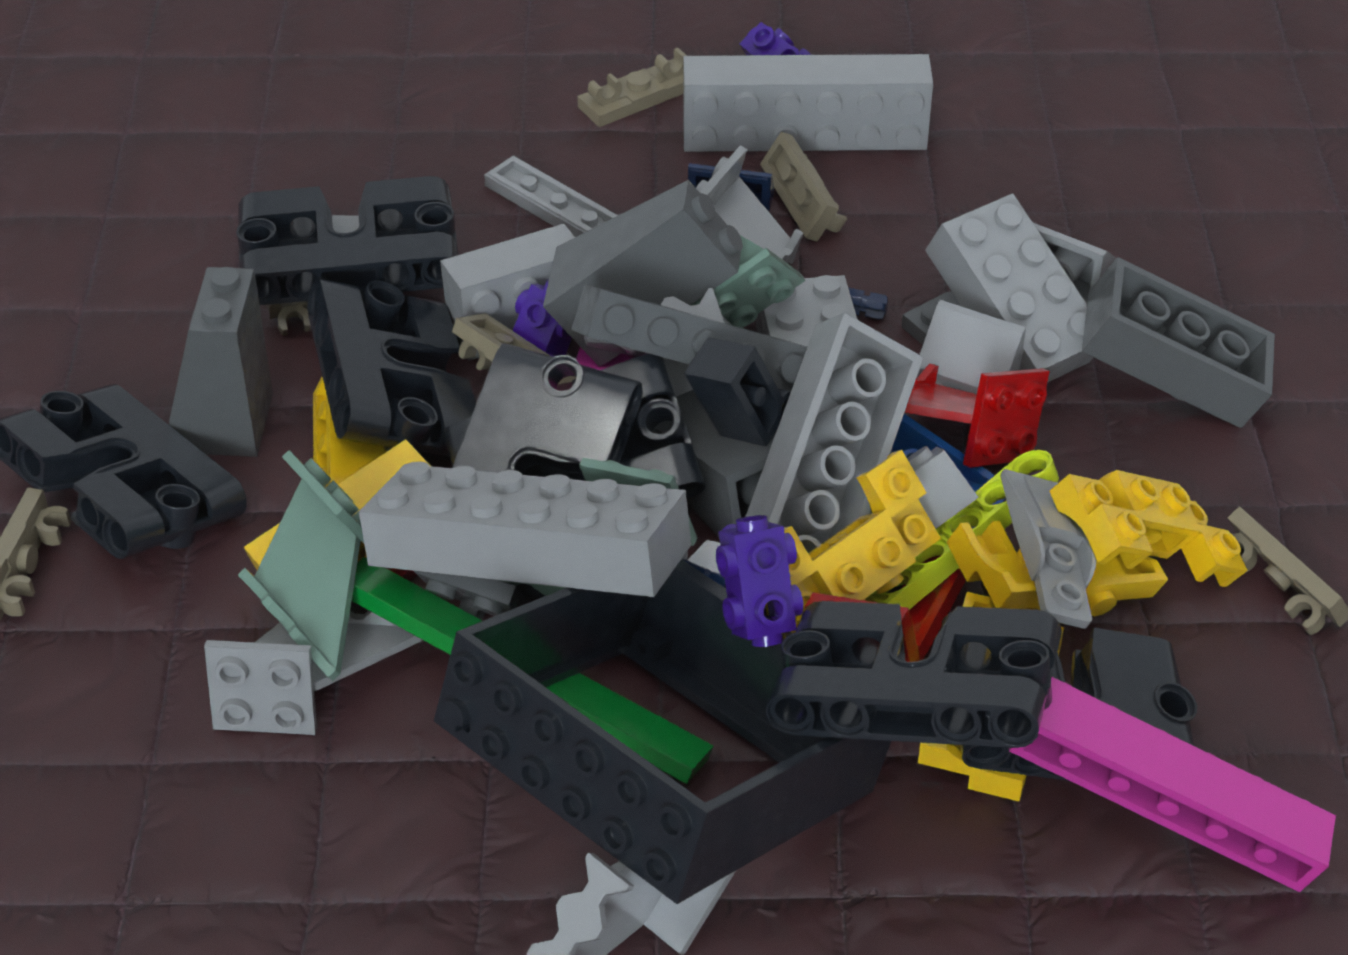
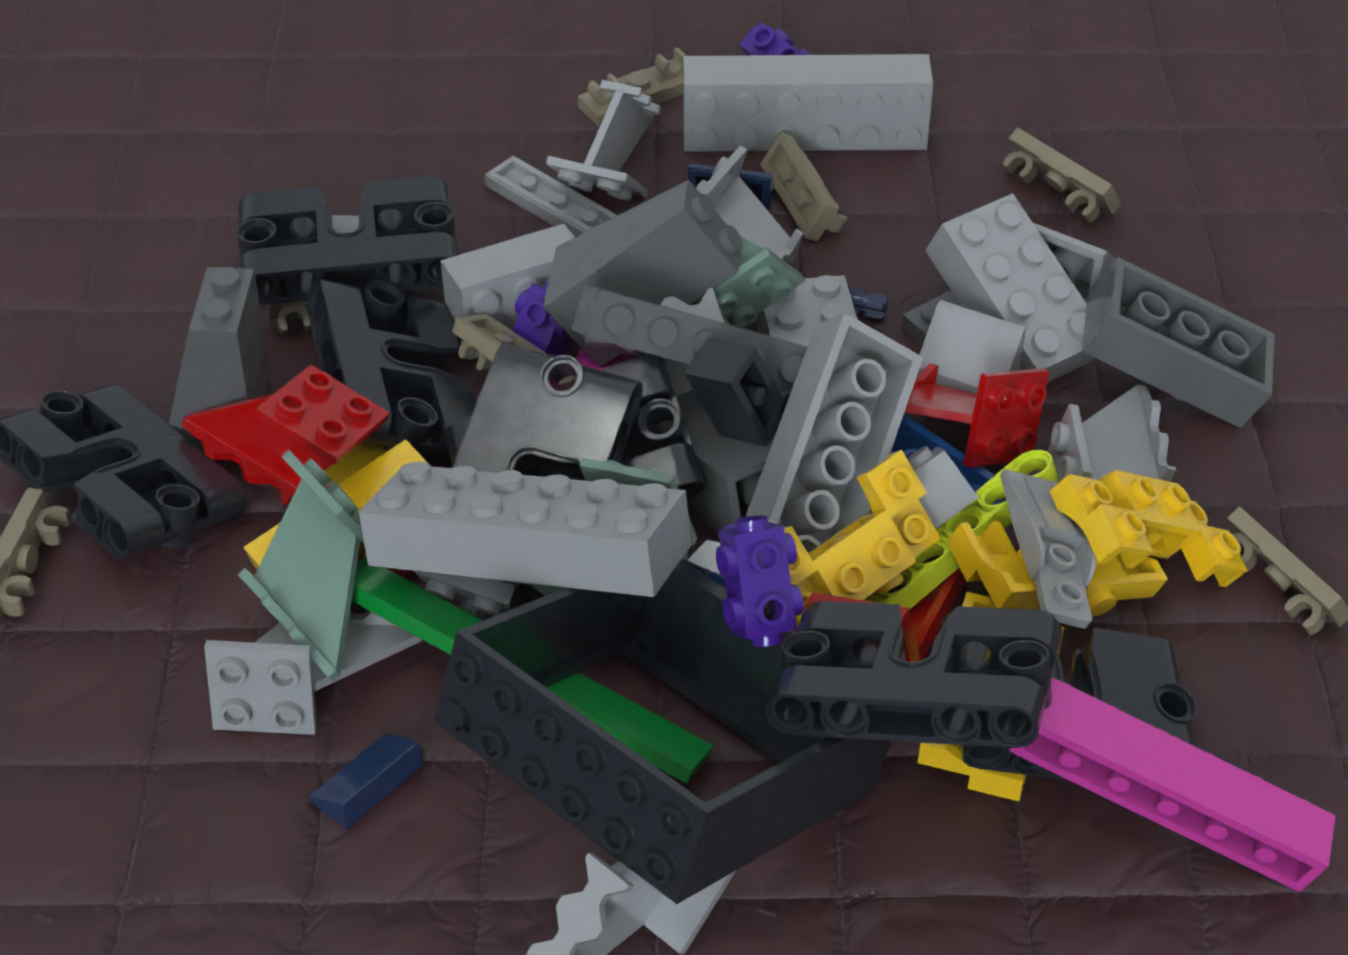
none -> red piece [181,365,390,506]
none -> dark blue slope [309,734,422,829]
none -> light grey piece [546,80,661,201]
none -> dark tan plate [1003,127,1121,223]
none -> light grey piece [1035,385,1176,483]

